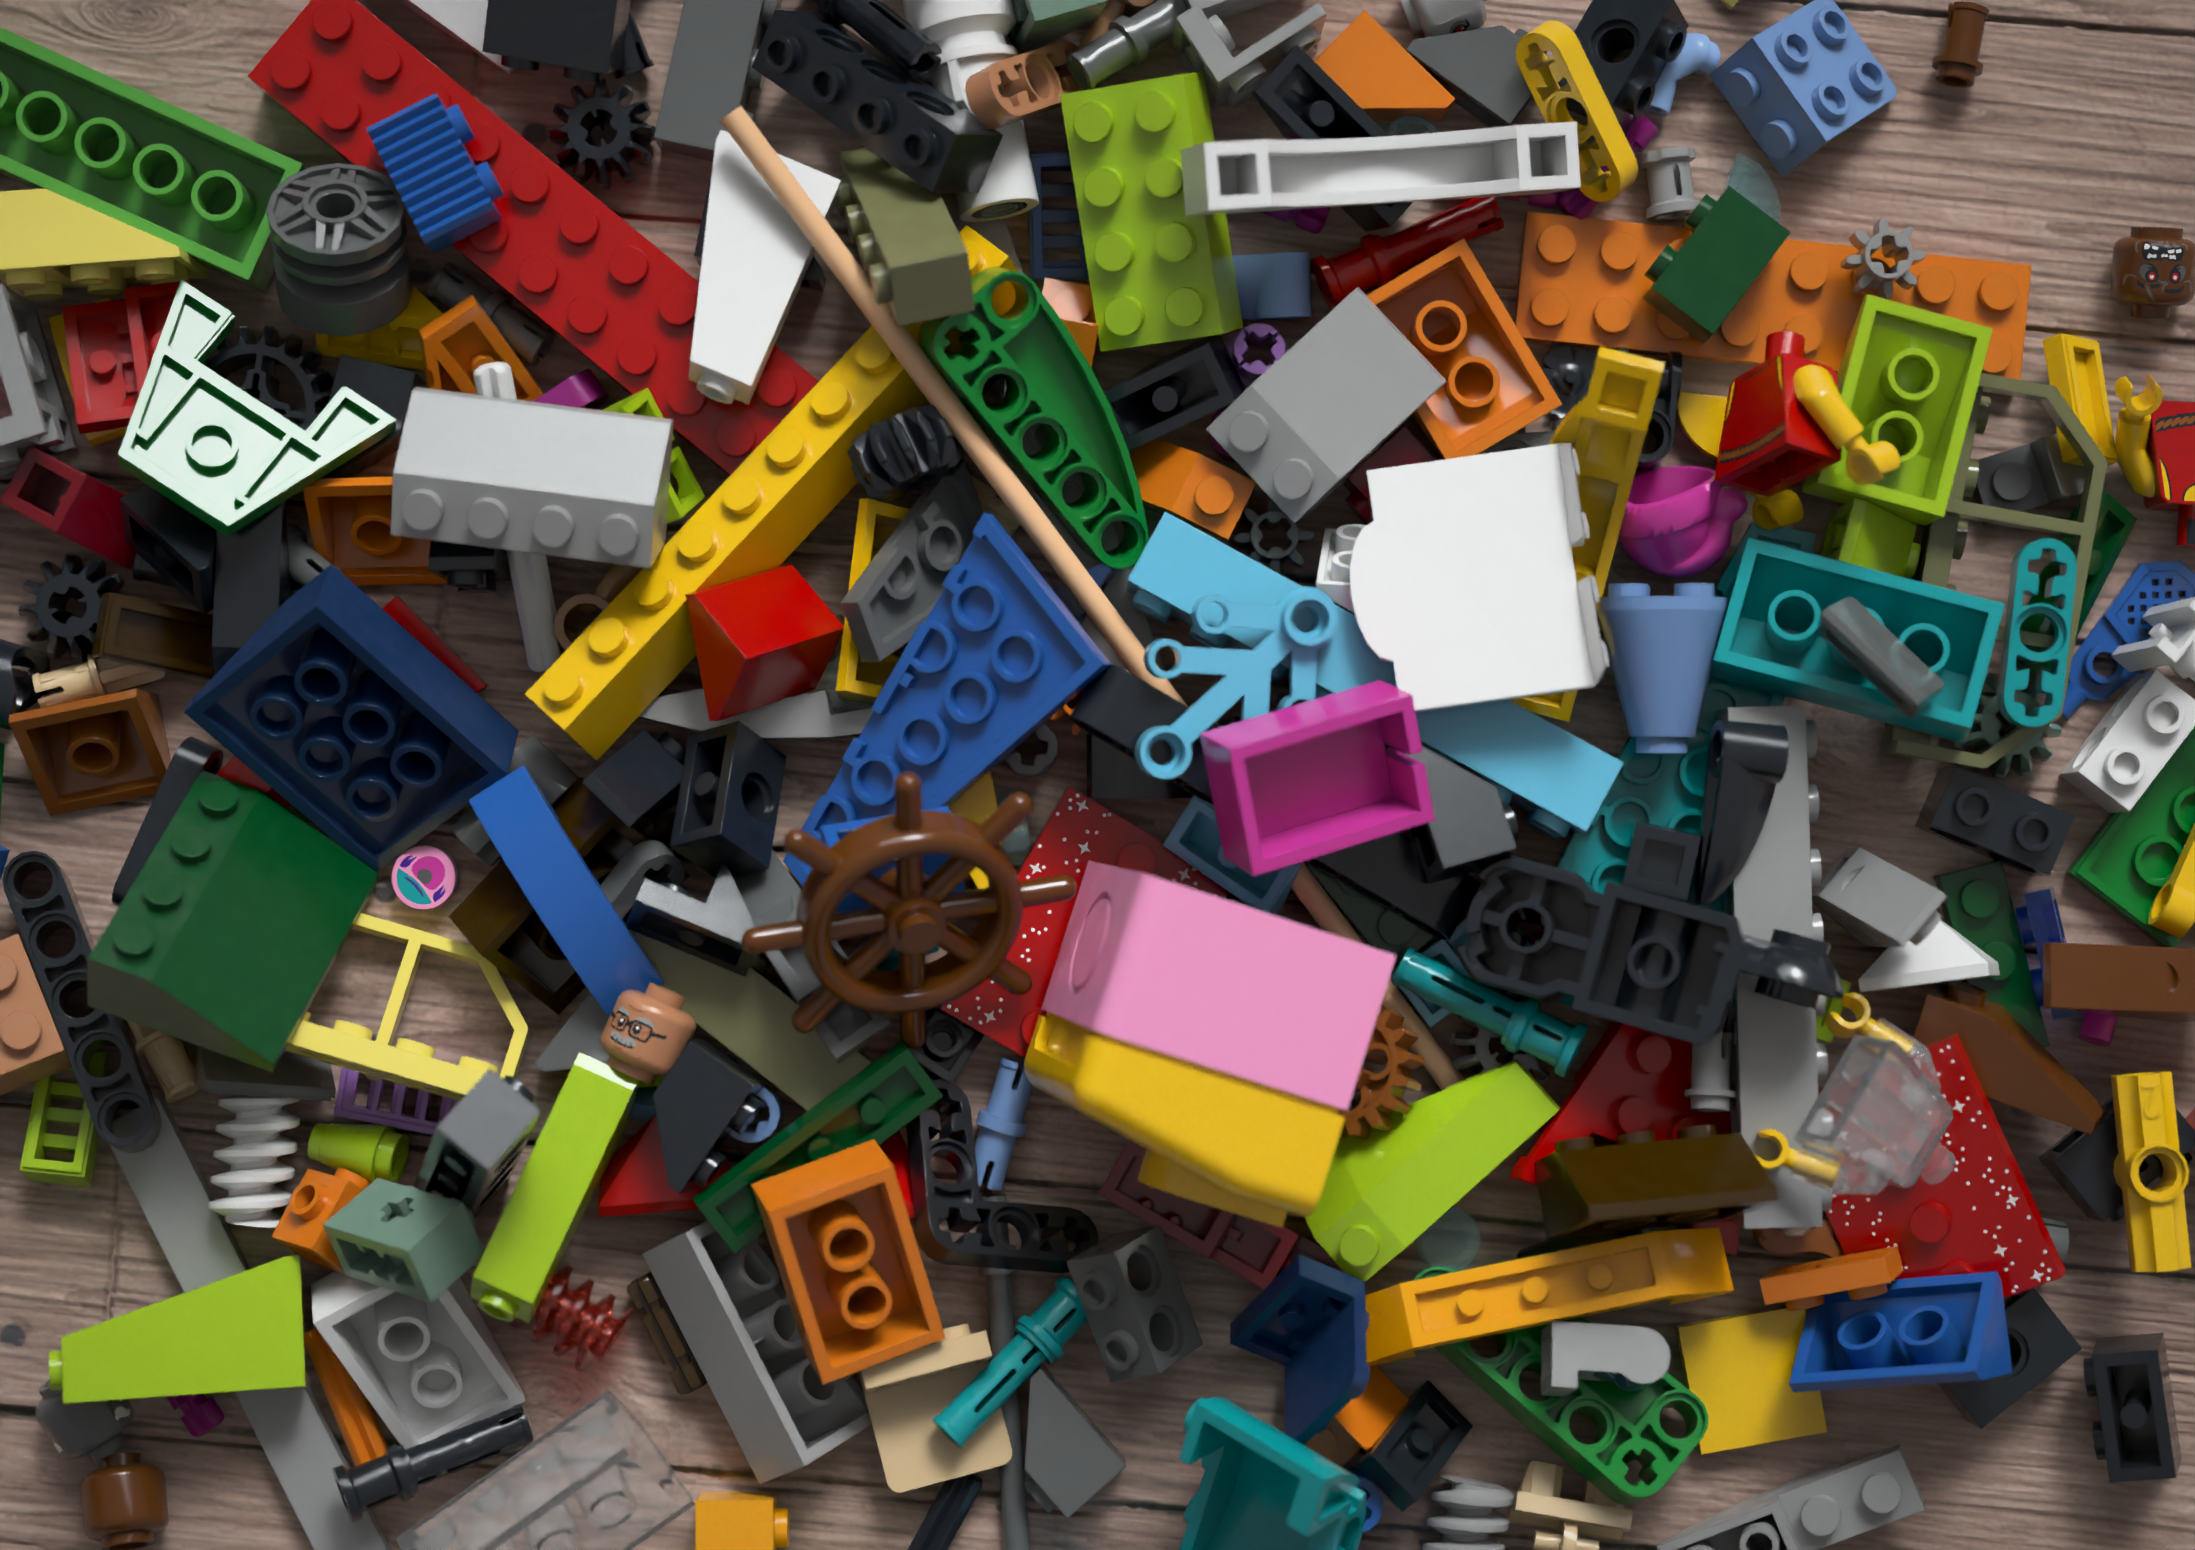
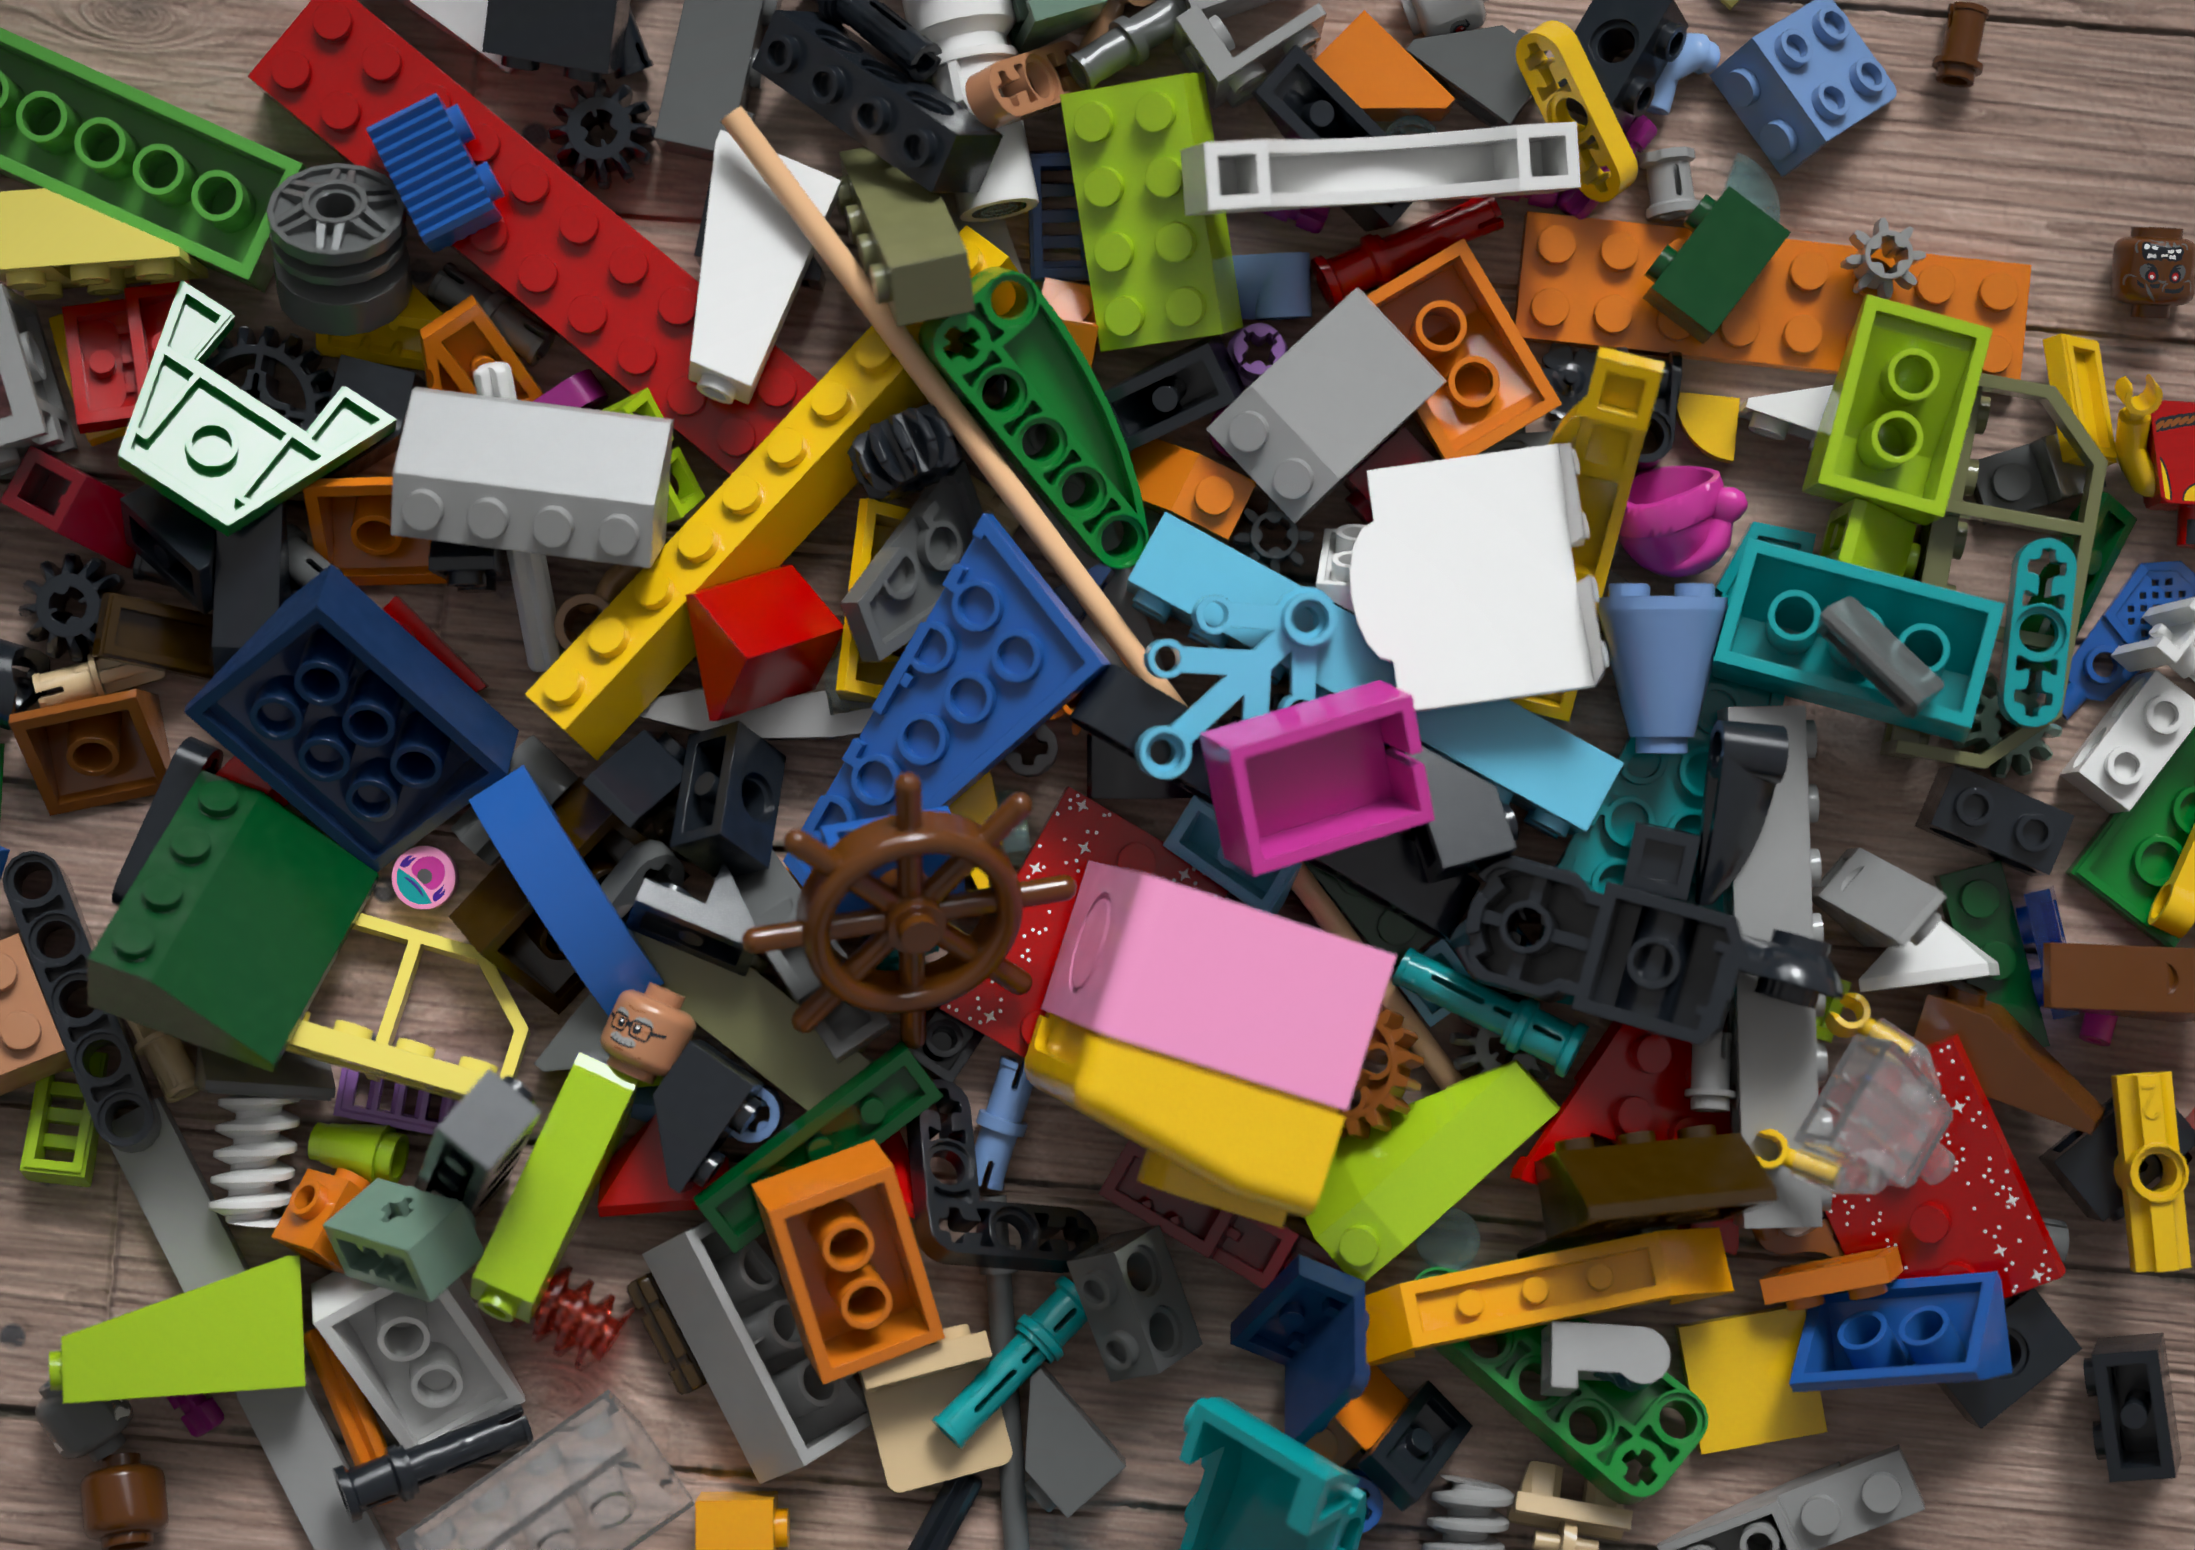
torso [1715,331,1900,530] -> none

